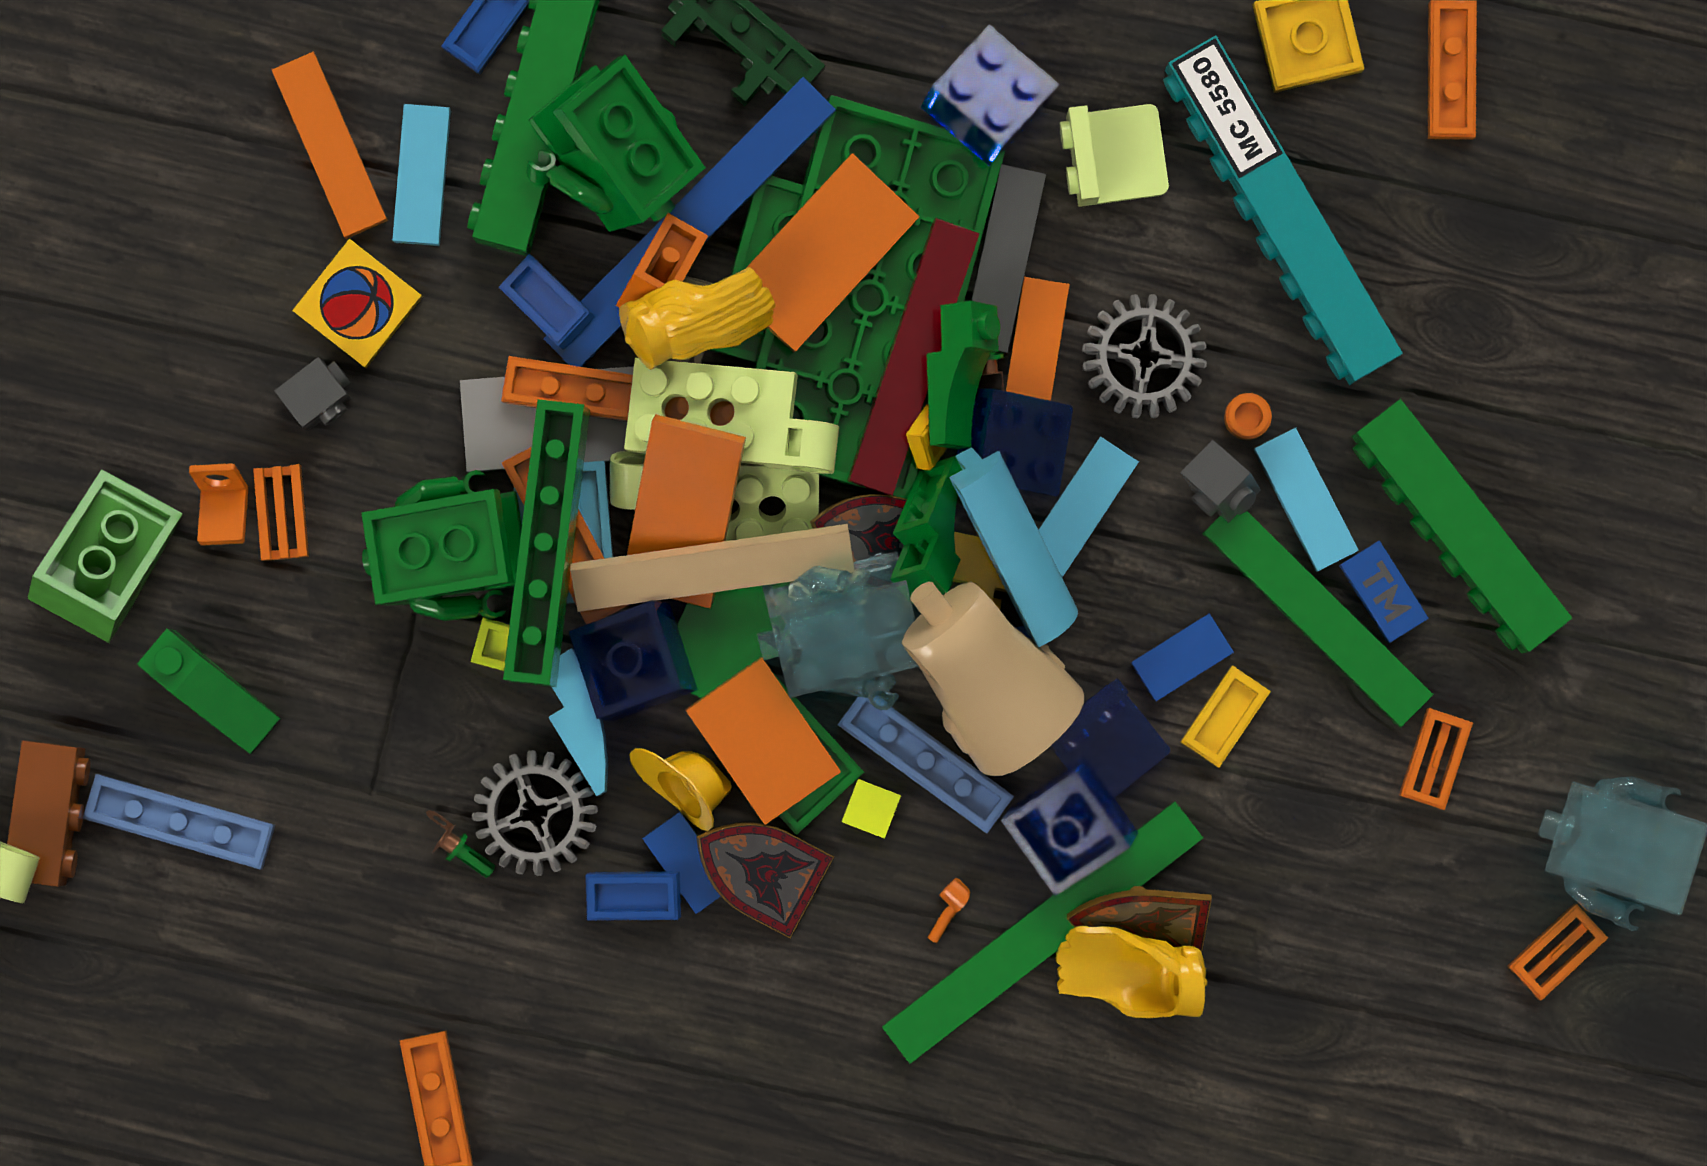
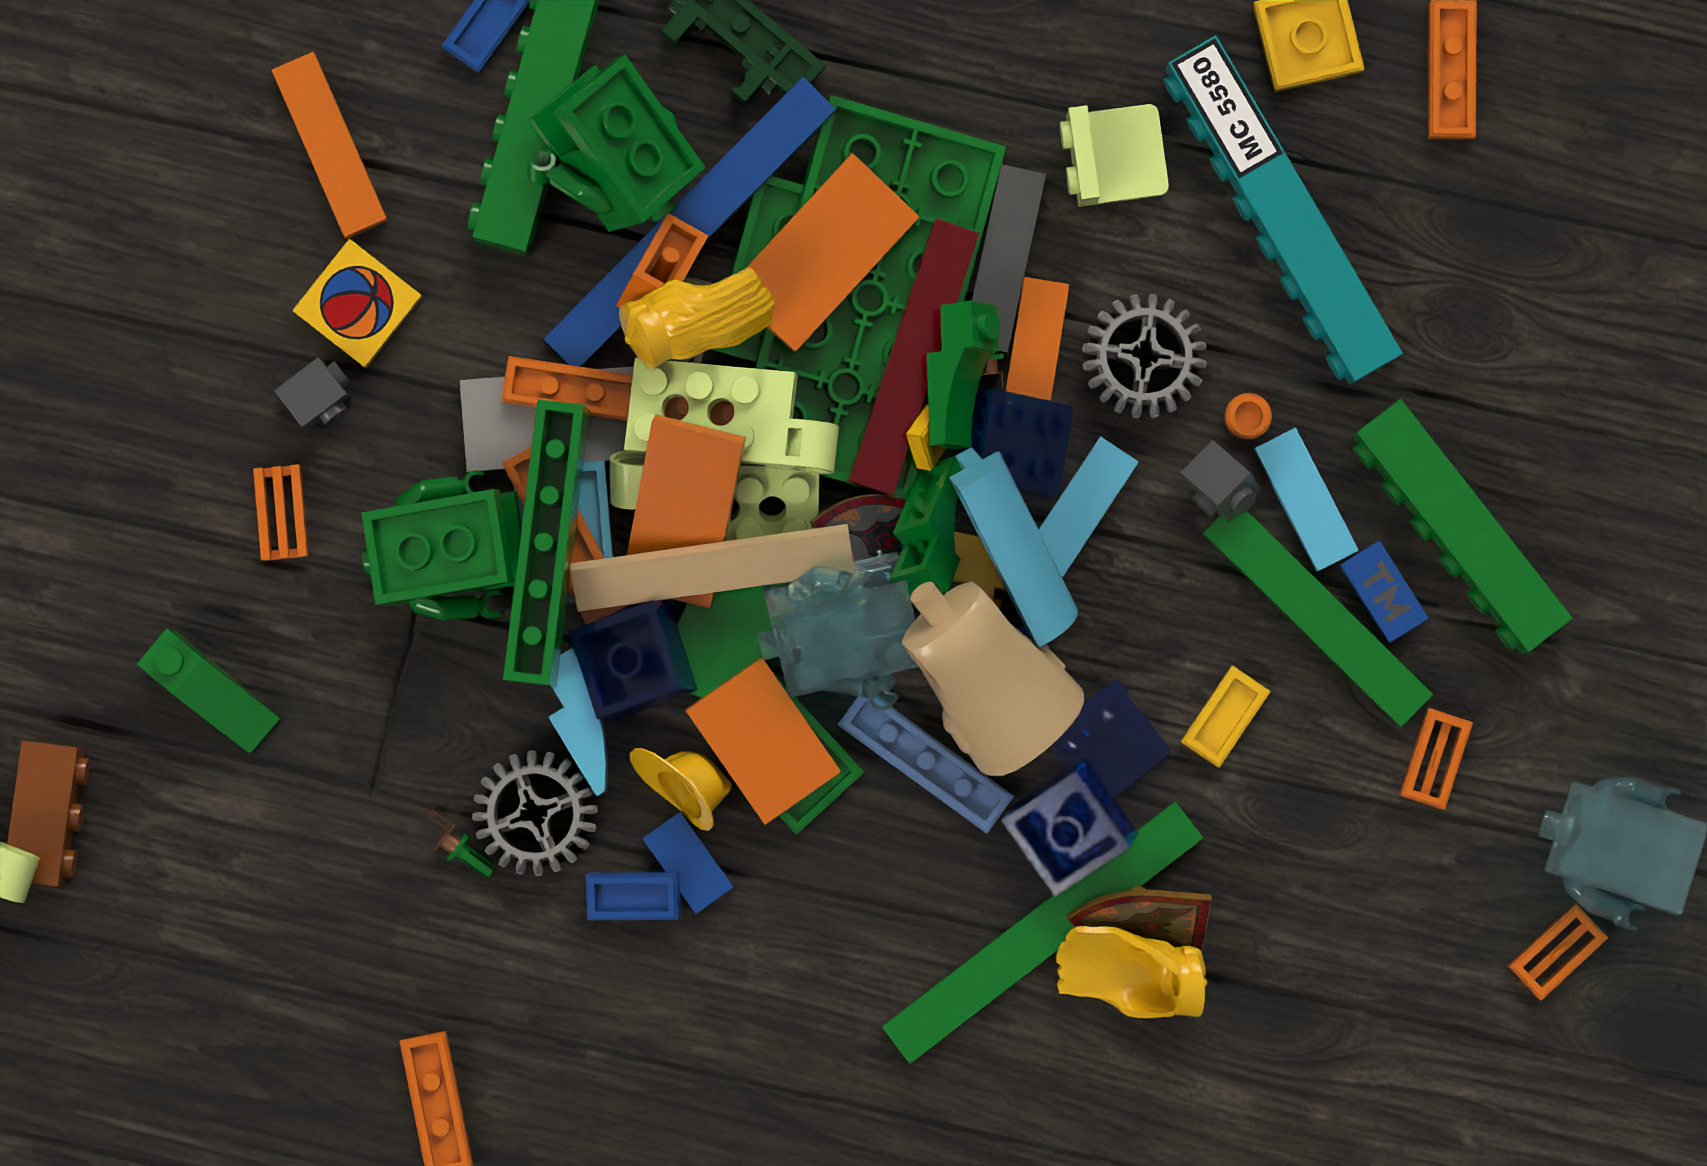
bright green slope [28,469,183,643] -> none
medium blue tile [83,774,275,869] -> none
orange bracket [189,463,248,545] -> none
medium azure tile [392,104,451,246] -> none
neon yellow tile [471,617,510,671] -> none
blue tile [498,254,595,350] -> none
shield [696,823,834,938] -> none
neon yellow tile [842,779,901,839] -> none
clear blue brick [921,25,1059,167] -> none
orange hand [928,878,971,943] -> none
blue tile [1131,613,1234,702] -> none

